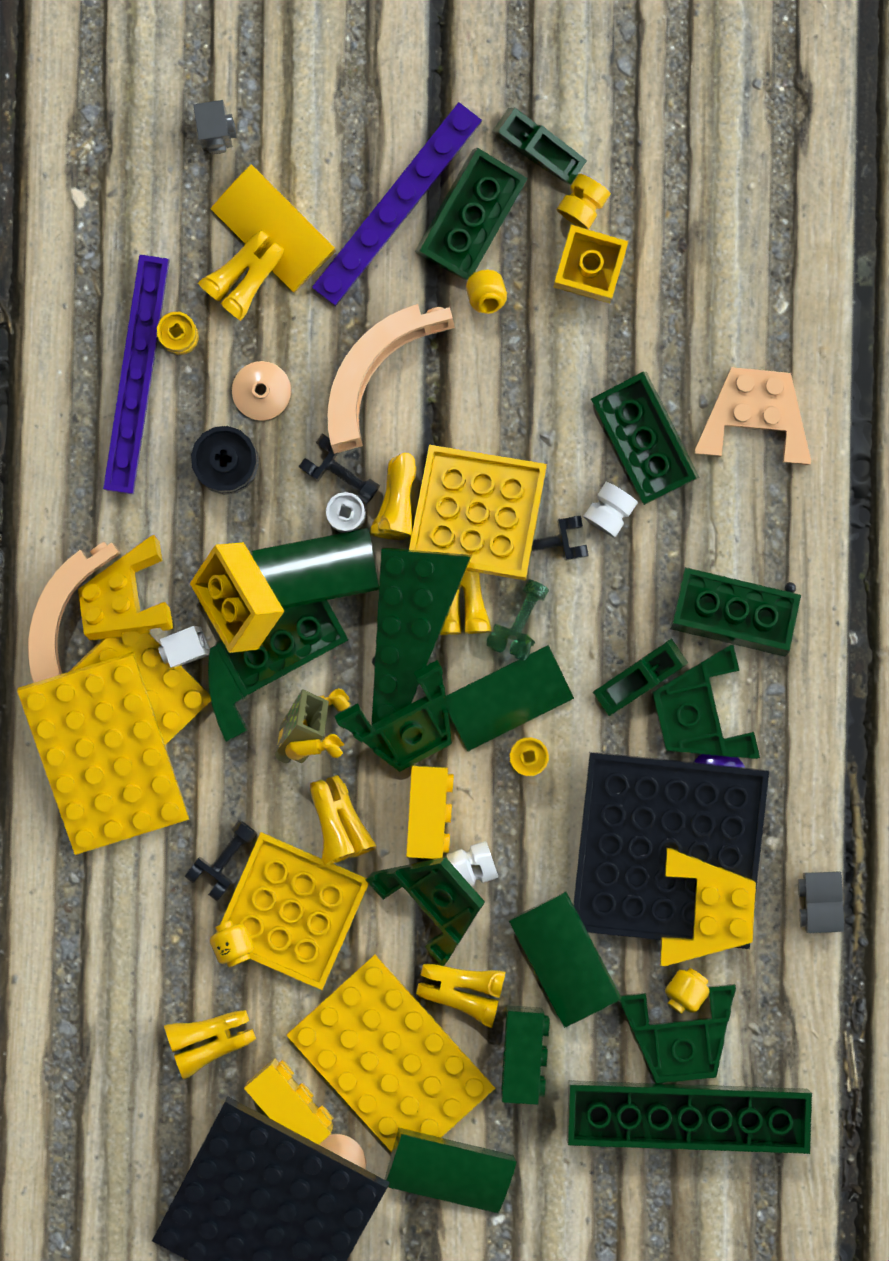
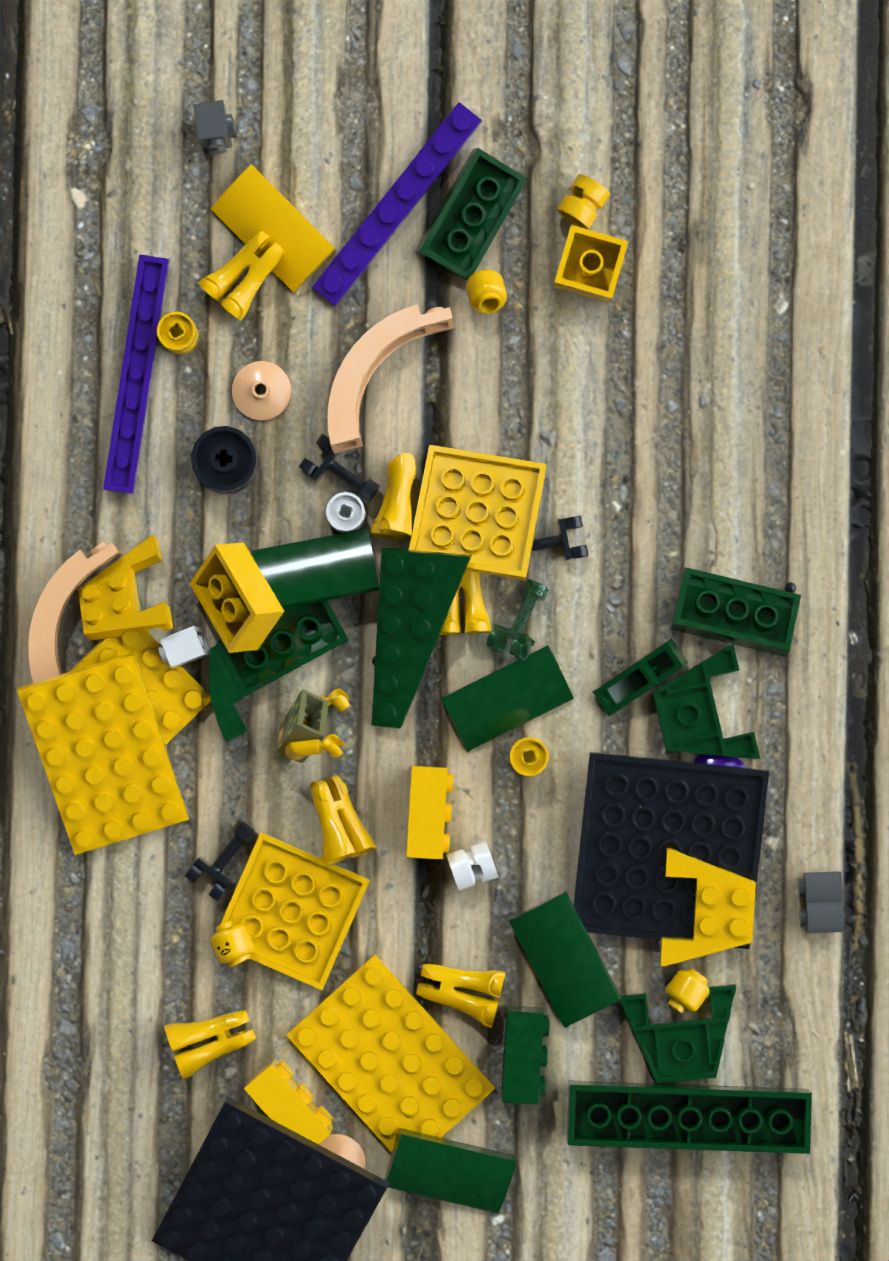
dark green wing [334,660,452,772] -> none
dark green wing [366,857,485,966] -> none
dark green slope [492,107,587,185] -> none
white wheel [583,482,638,538] -> none
dark green slope [591,371,700,505] -> none
light nougat wing [694,367,811,465] -> none

